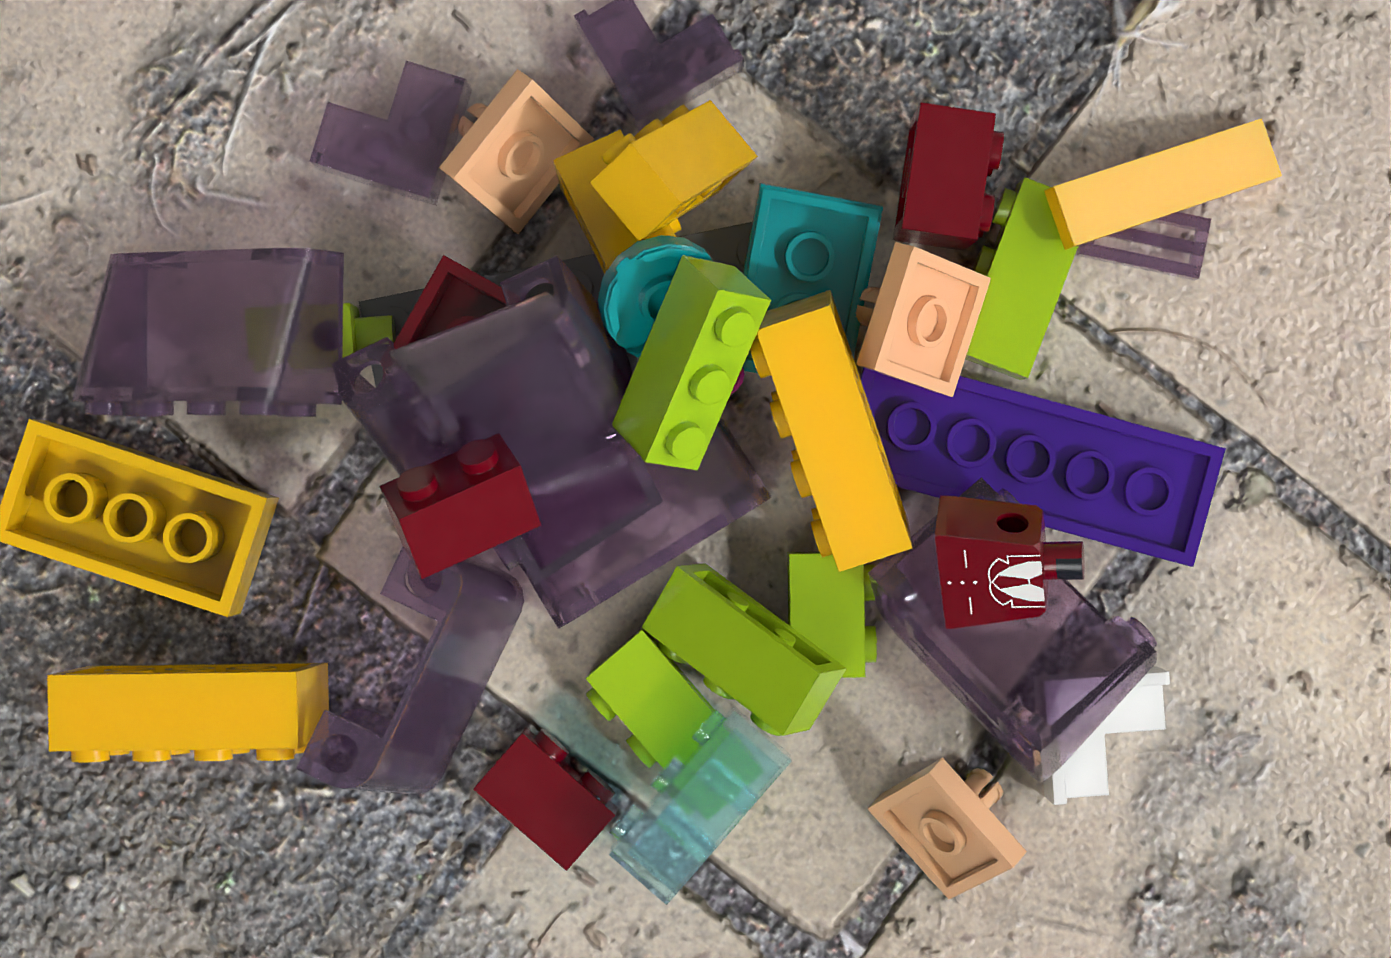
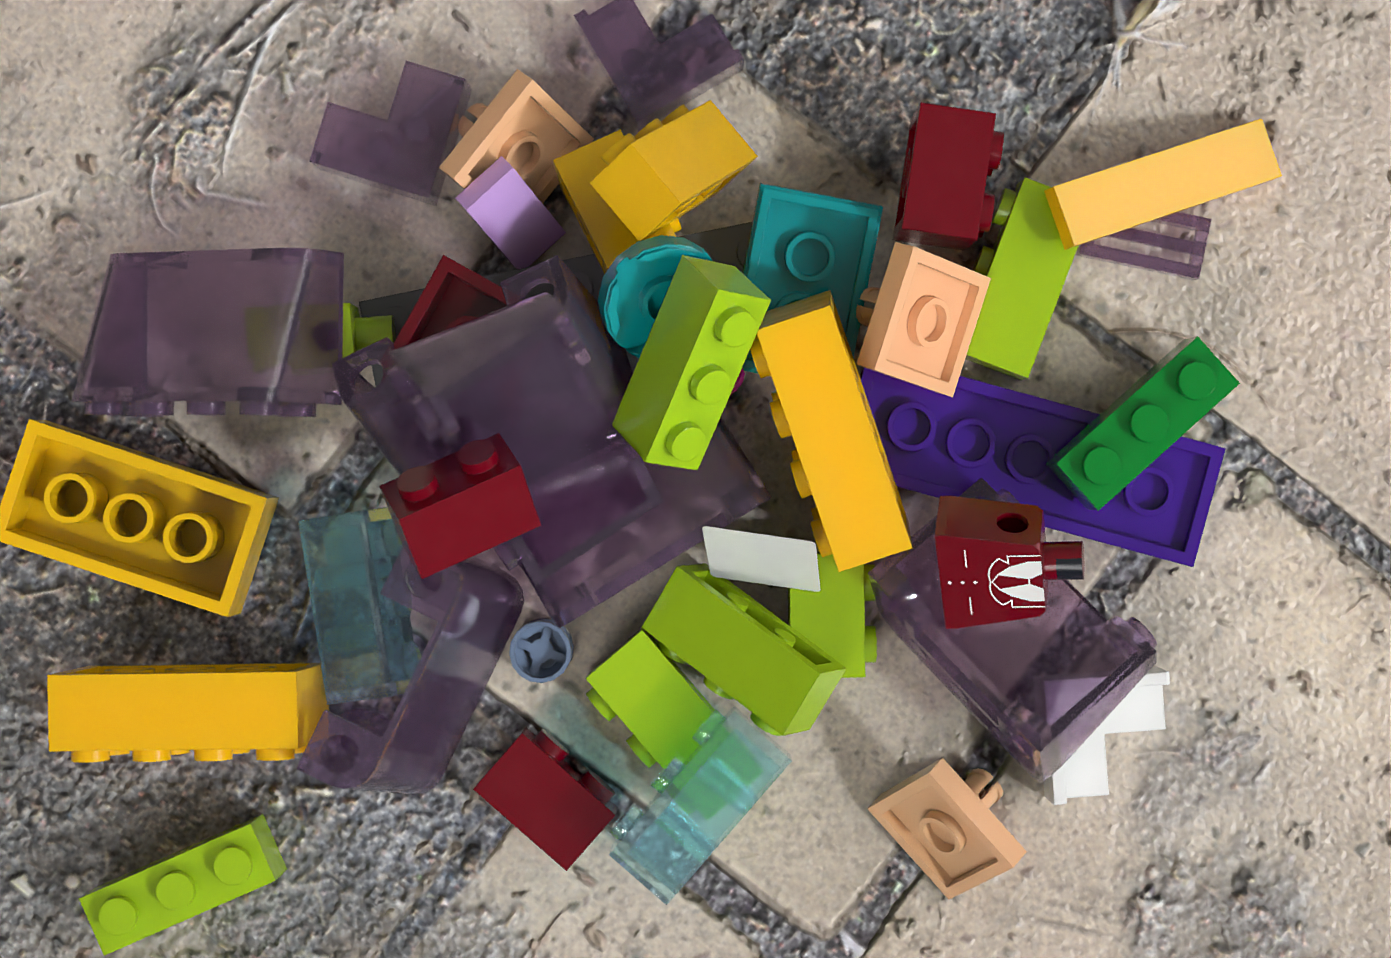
none -> lime brick [79,814,287,956]
none -> clear light blue brick [298,507,422,705]
none -> lavender tile [455,156,566,269]
none -> sand blue wheel [509,618,574,683]
none -> white sticker [702,526,821,592]
none -> green brick [1046,336,1240,511]

